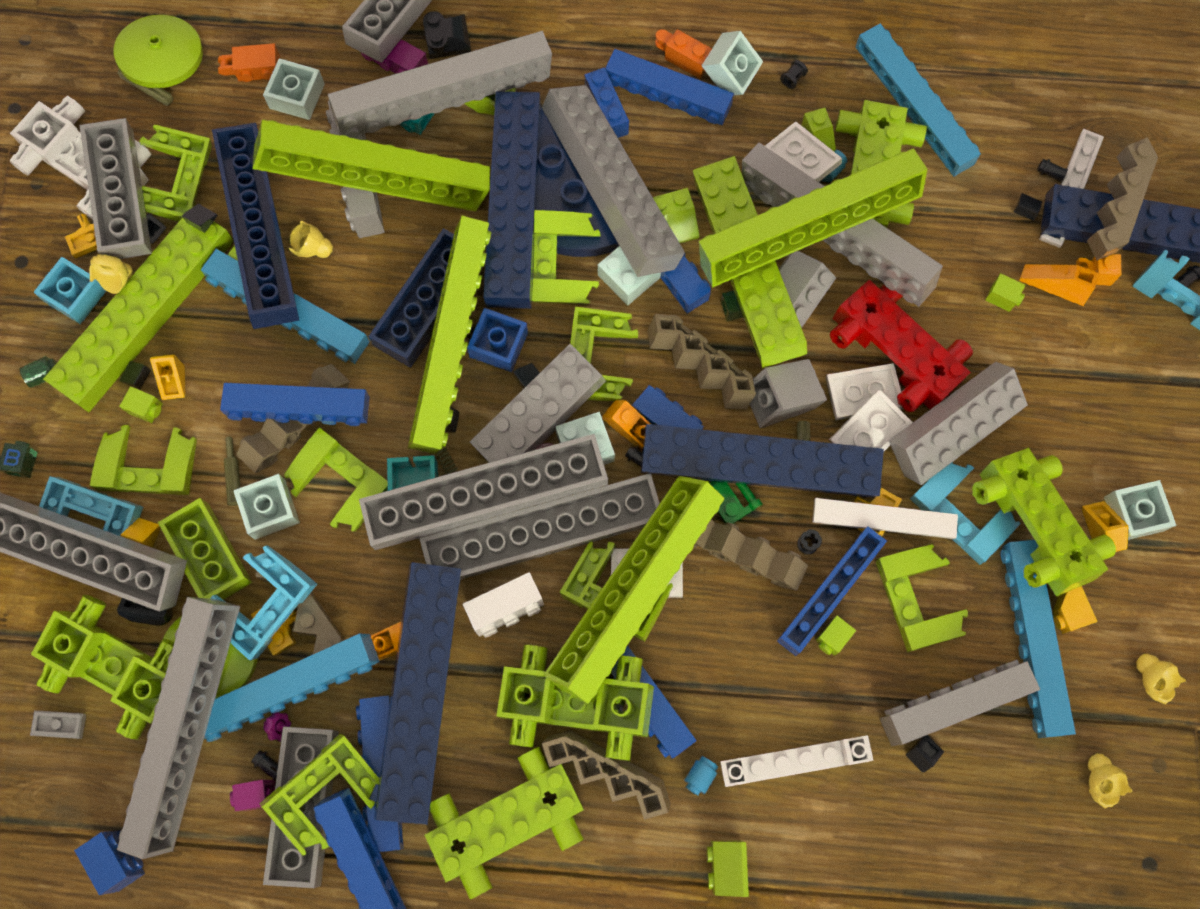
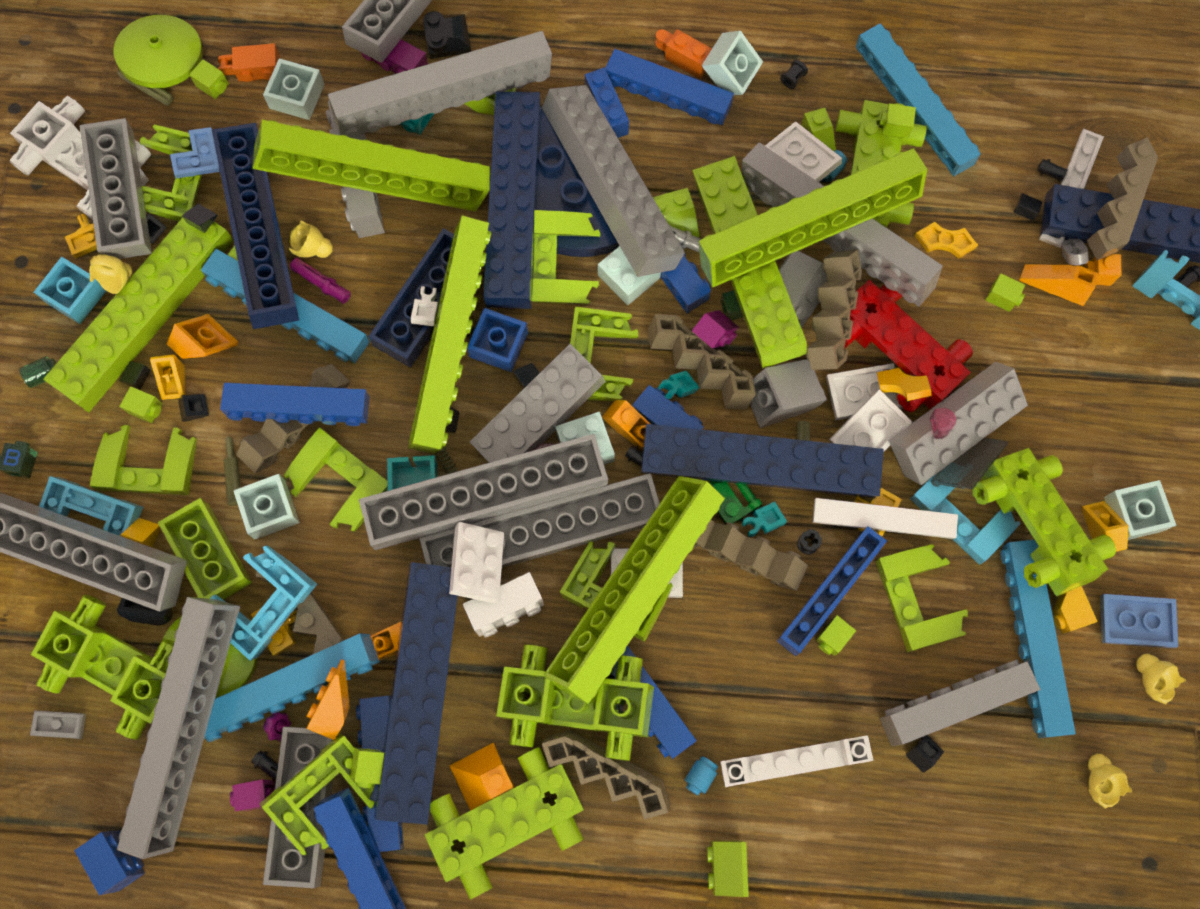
none -> light orange slope [167,314,239,359]
none -> medium blue plate [170,127,220,178]
none -> black slope [178,394,209,422]
none -> lime brick [189,59,229,99]
none -> magenta pin [290,257,351,304]
none -> light orange slope [306,659,350,741]
none -> lime brick [350,747,385,788]
none -> white plate [411,286,438,326]
none -> white plate [449,522,504,603]
none -> light orange slope [449,742,515,811]
none -> teal plate [658,370,699,399]
none -> light grey pin [669,225,702,253]
none -> magenta brick [692,310,739,349]
none -> teal plate [741,502,787,537]
none -> dark tan brick [807,250,862,370]
none -> yellow tile [876,367,932,401]
none -> lime brick [880,103,916,138]
none -> yellow tile [915,222,978,259]
none -> clear pink brick [930,408,956,440]
none -> clear smoke piece [931,438,1008,489]
none -> light grey beam [1061,238,1089,265]
none -> medium blue plate [1100,594,1178,648]

